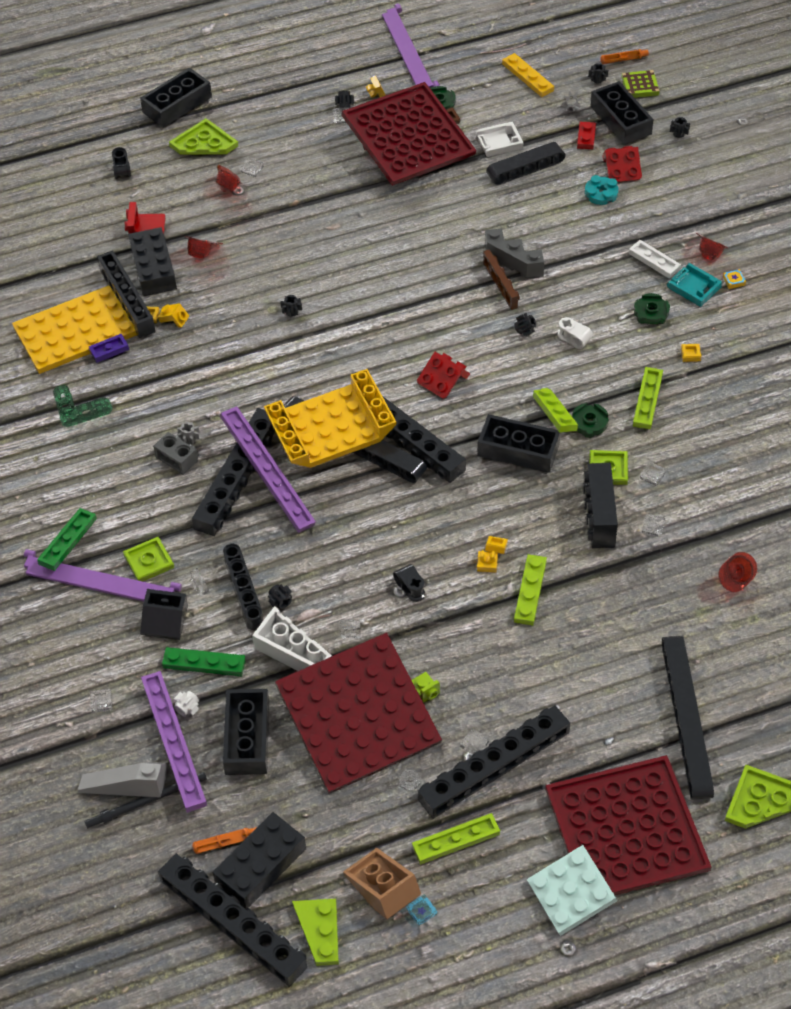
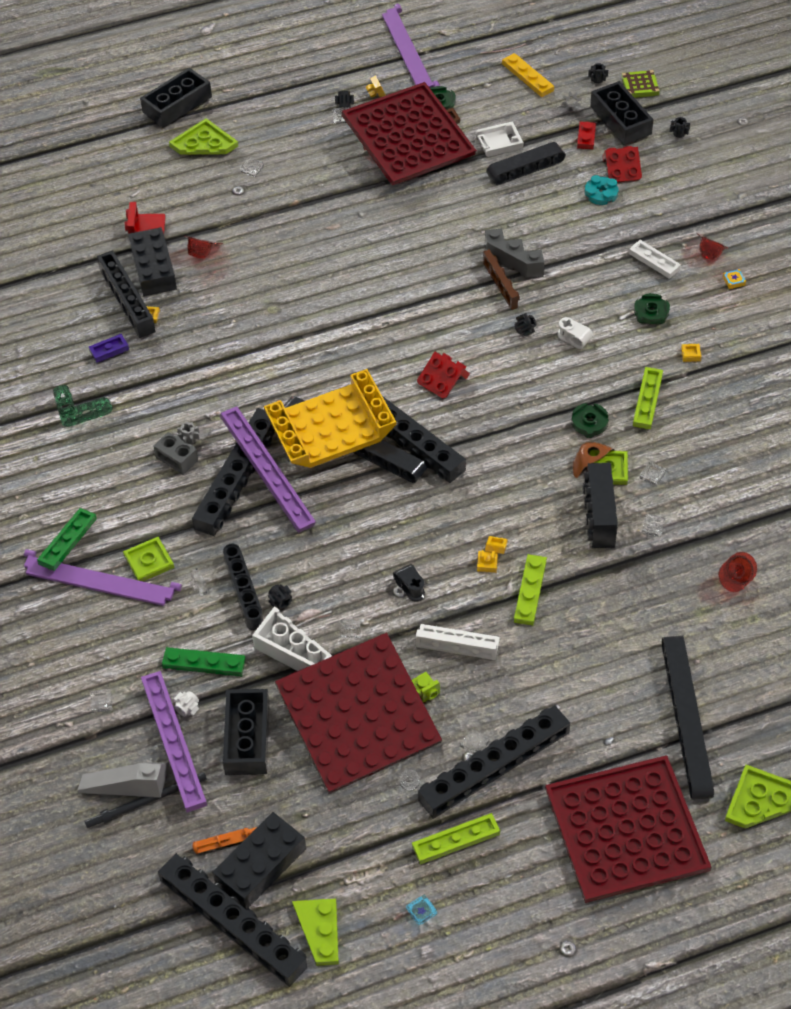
yellow plate [12,285,137,374] -> none
black piece [112,147,131,179] -> none
black slope [140,589,188,640] -> none
yellow bracket [157,303,189,328] -> none
clear red piece [216,165,242,192] -> none
black gear [280,295,302,317] -> none
medium nougat slope [343,848,421,919] -> none
black brick [477,414,560,473] -> none
light aqua plate [527,845,617,936] -> none
lime plate [533,388,578,432] -> none
orange piece [600,49,649,65] -> none
teal container [667,263,722,307] -> none
none -> white fence [416,624,500,660]
none -> dark orange piece [573,442,616,478]

